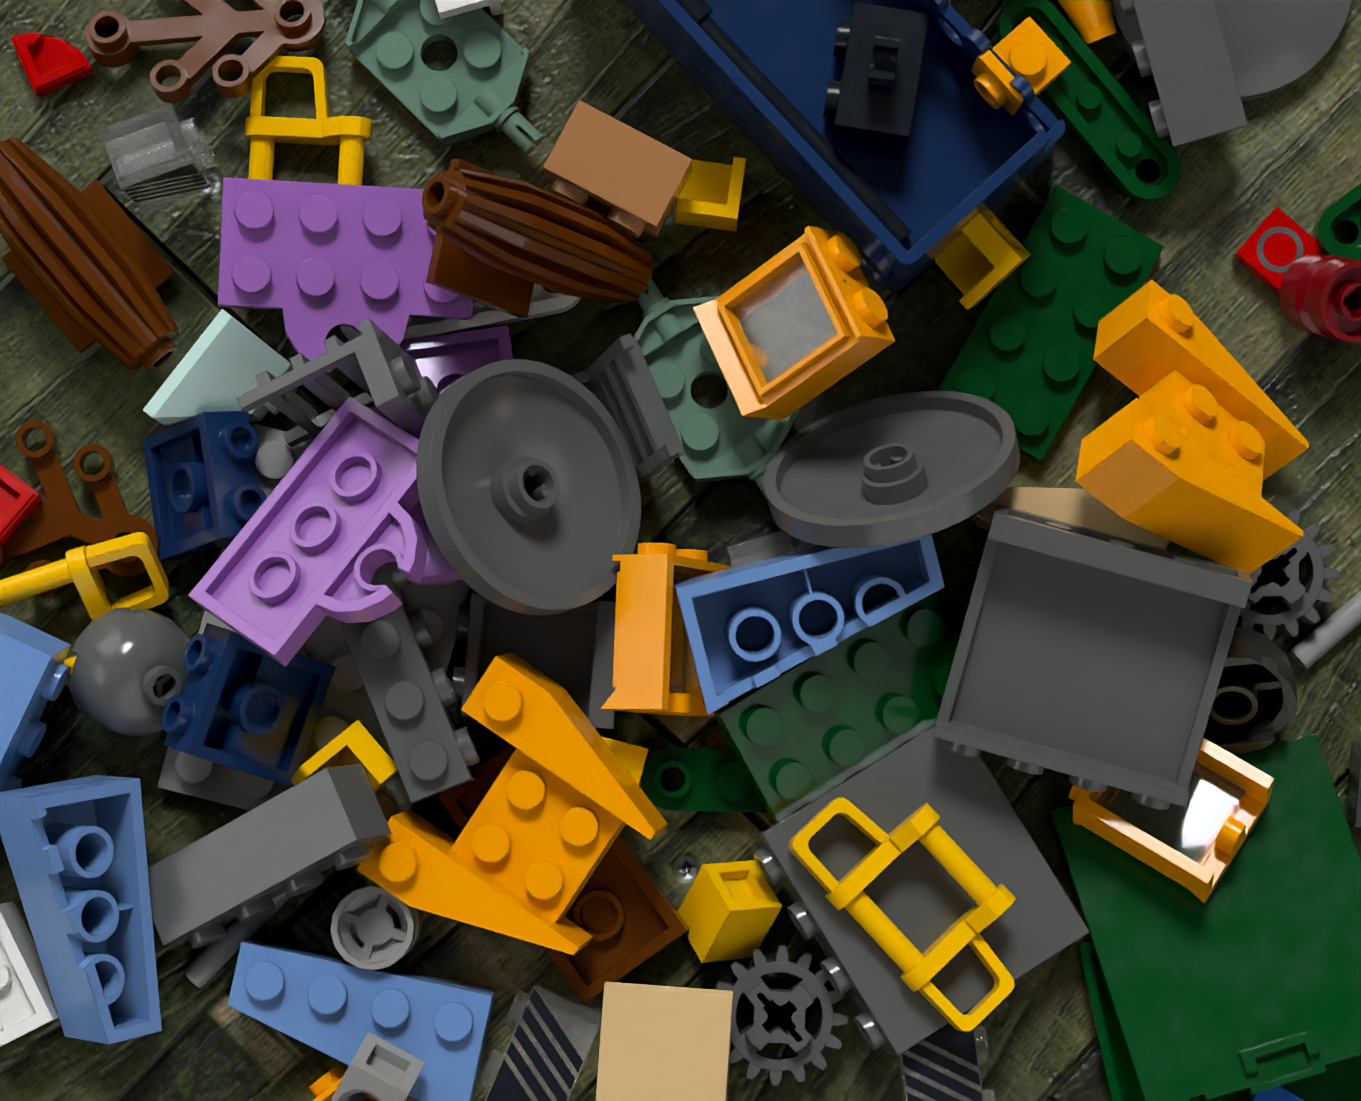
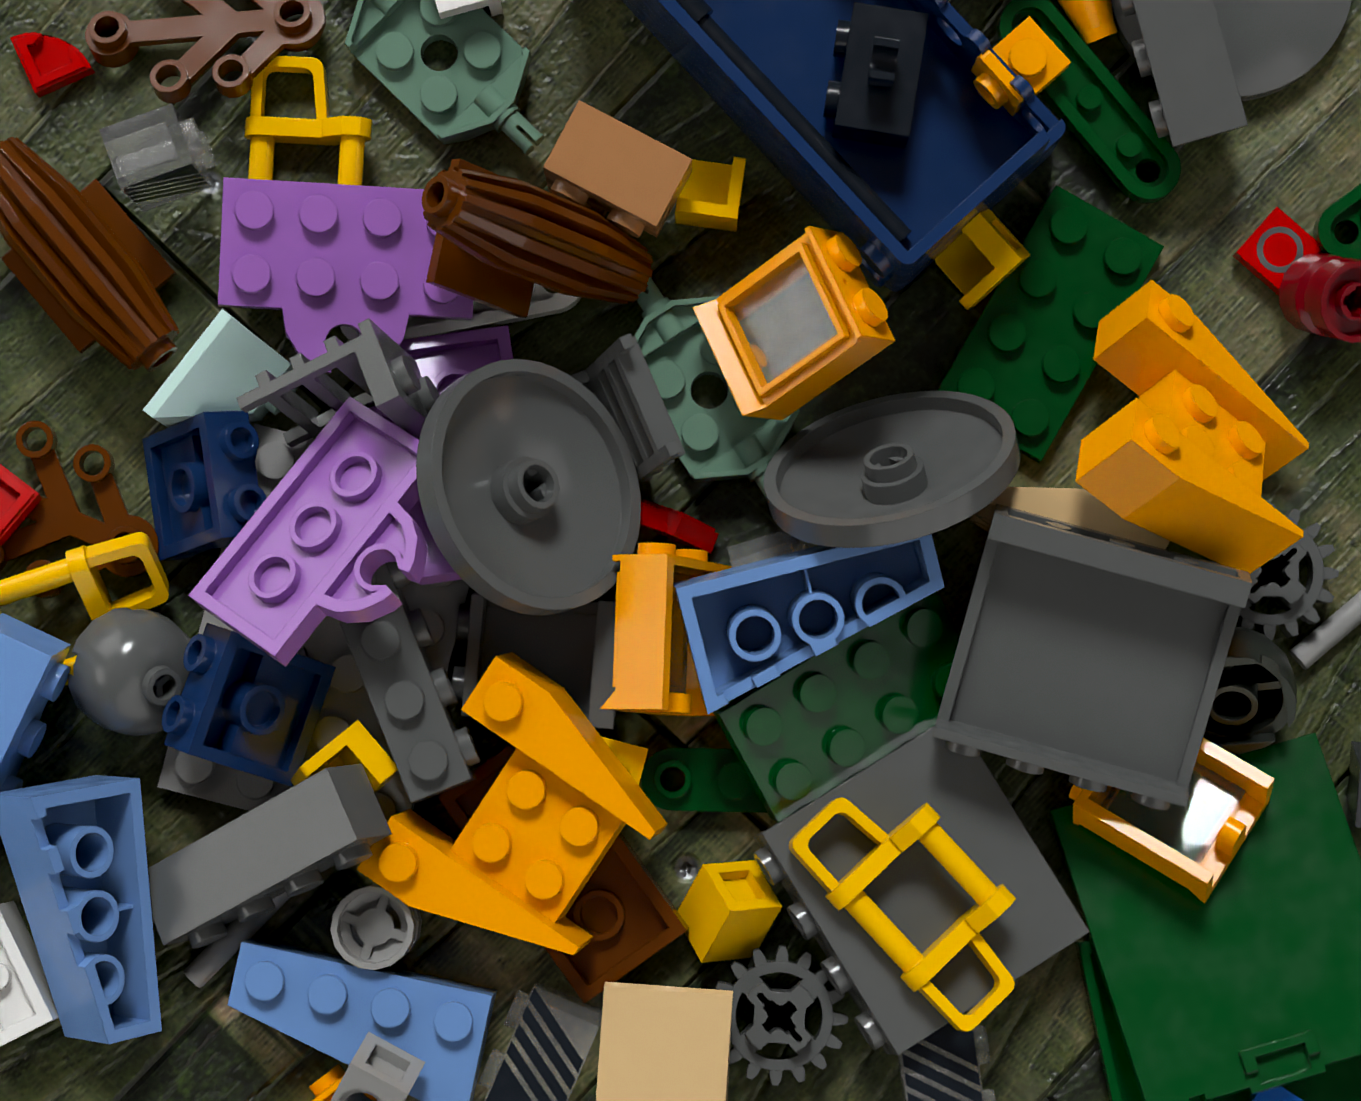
none -> red tile [640,499,719,554]

